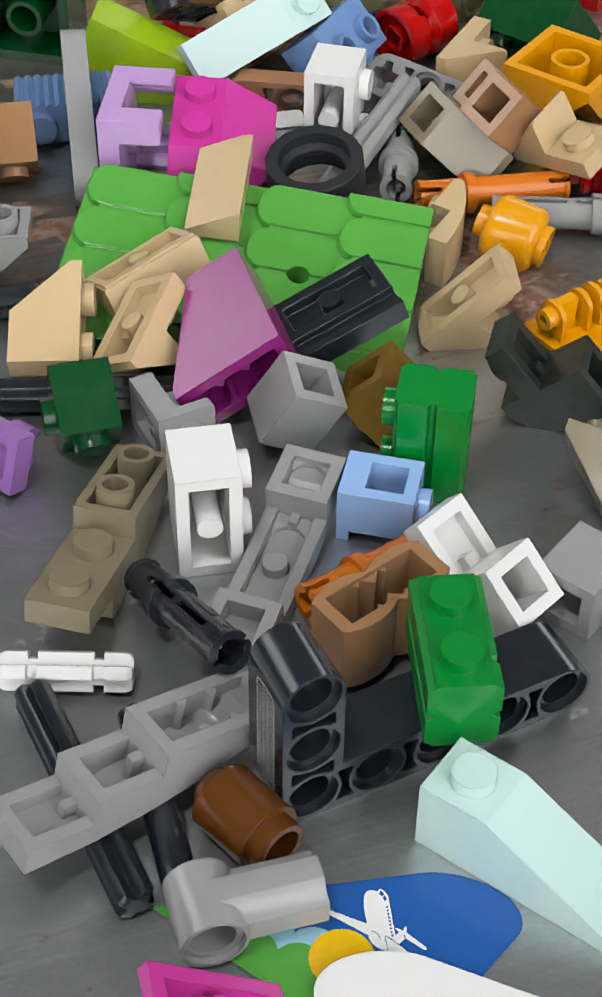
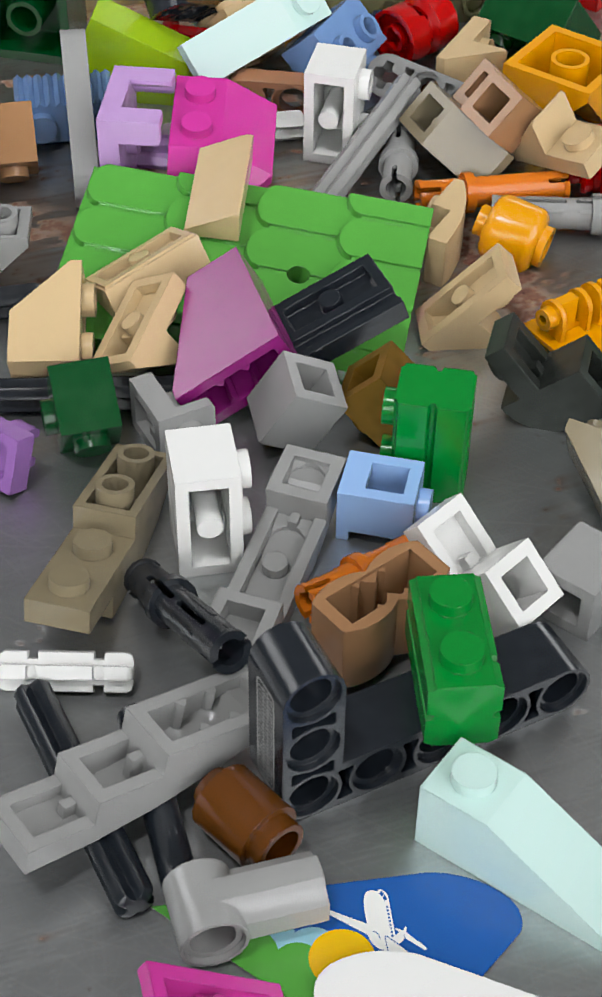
black tyre [265,125,366,198] -> none

